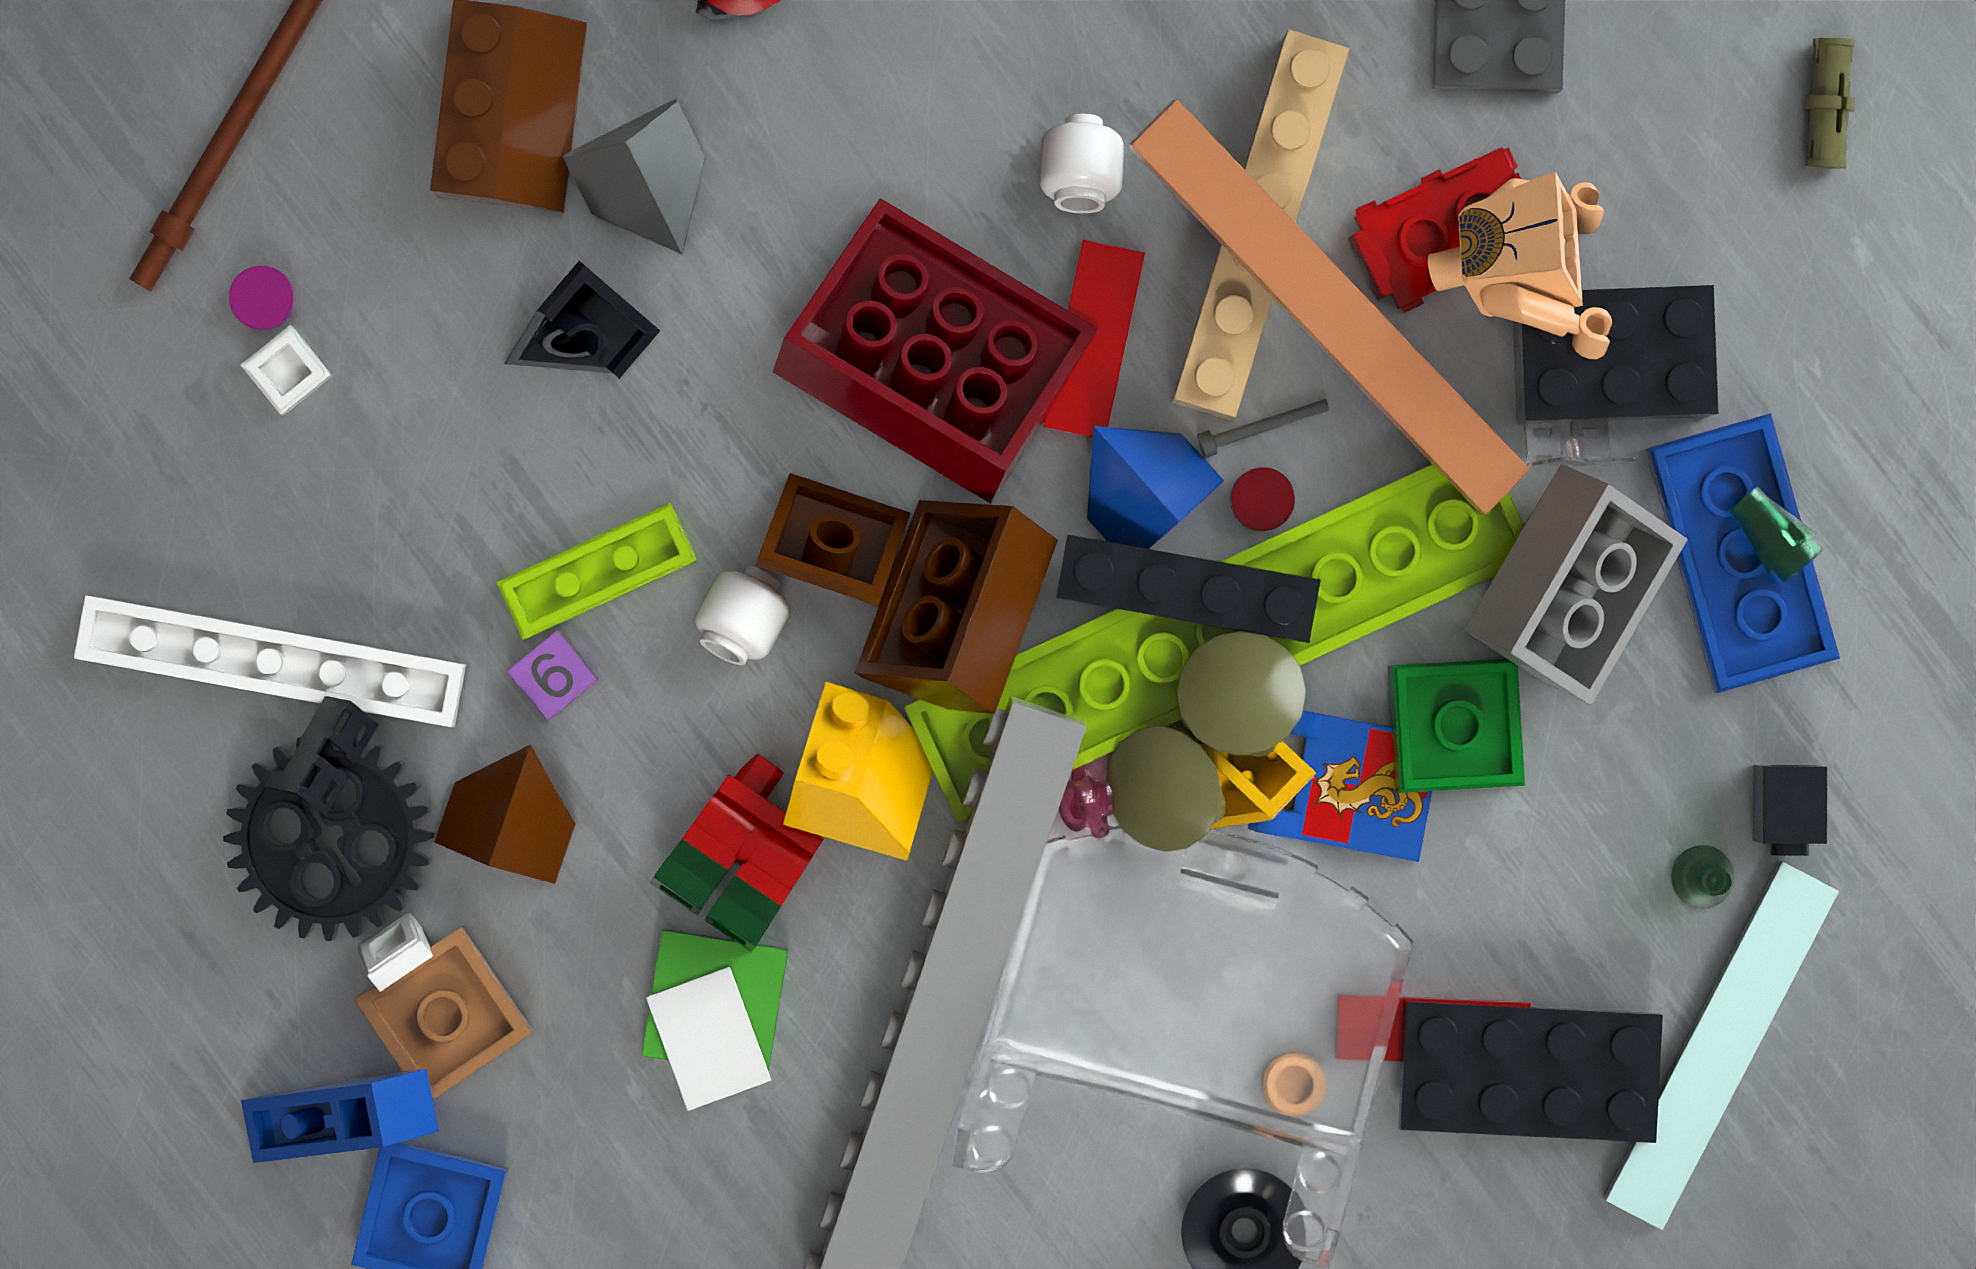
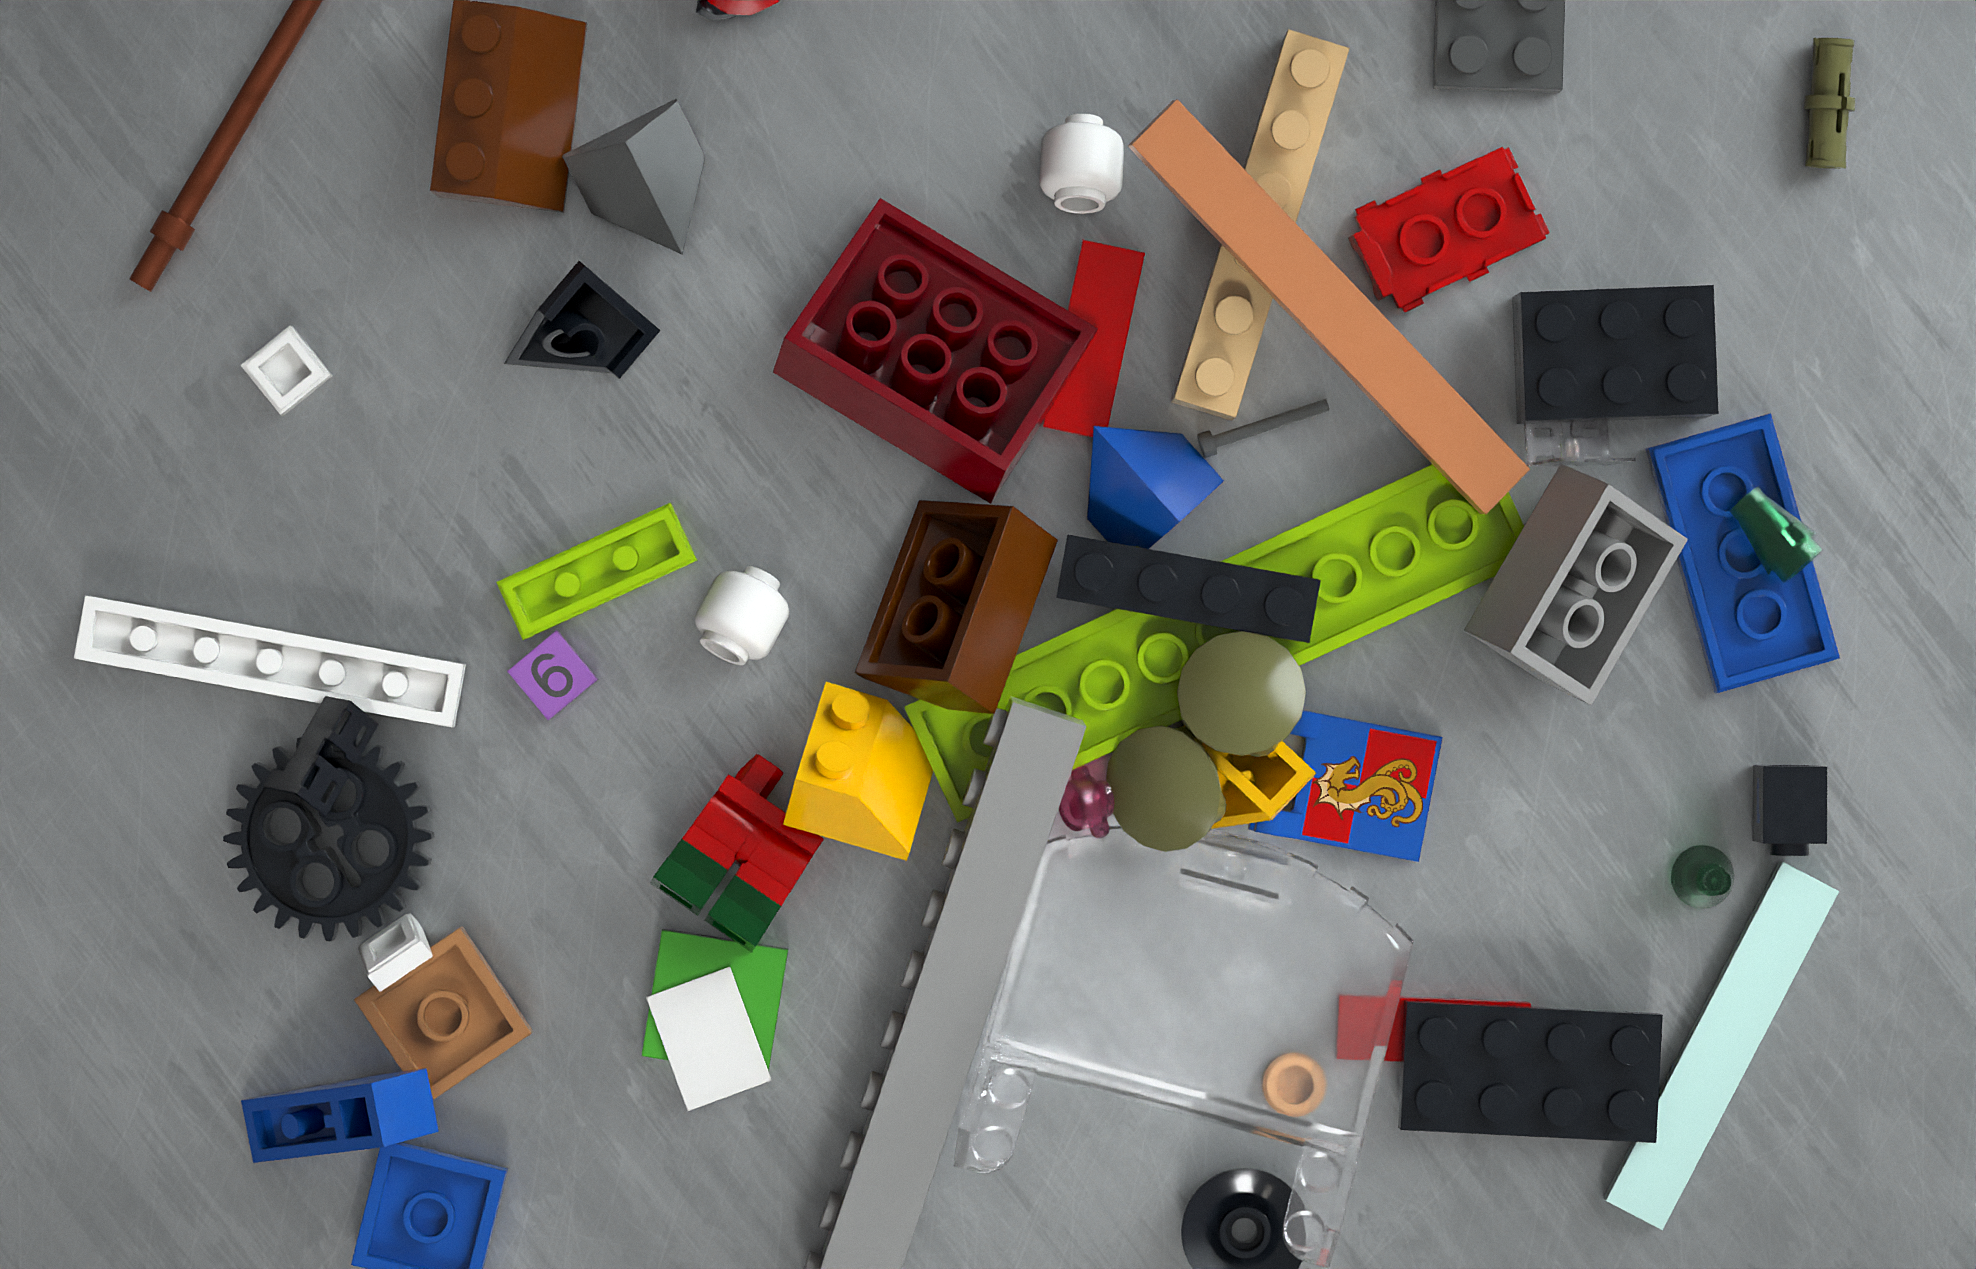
magenta tile [229,266,295,330] -> none
reddish brown slope [434,744,576,884] -> none
reddish brown slope [755,473,910,606] -> none
dark red tile [1230,467,1295,531] -> none
green tile [1388,659,1525,793] -> none
light nougat torso [1428,172,1612,359] -> none

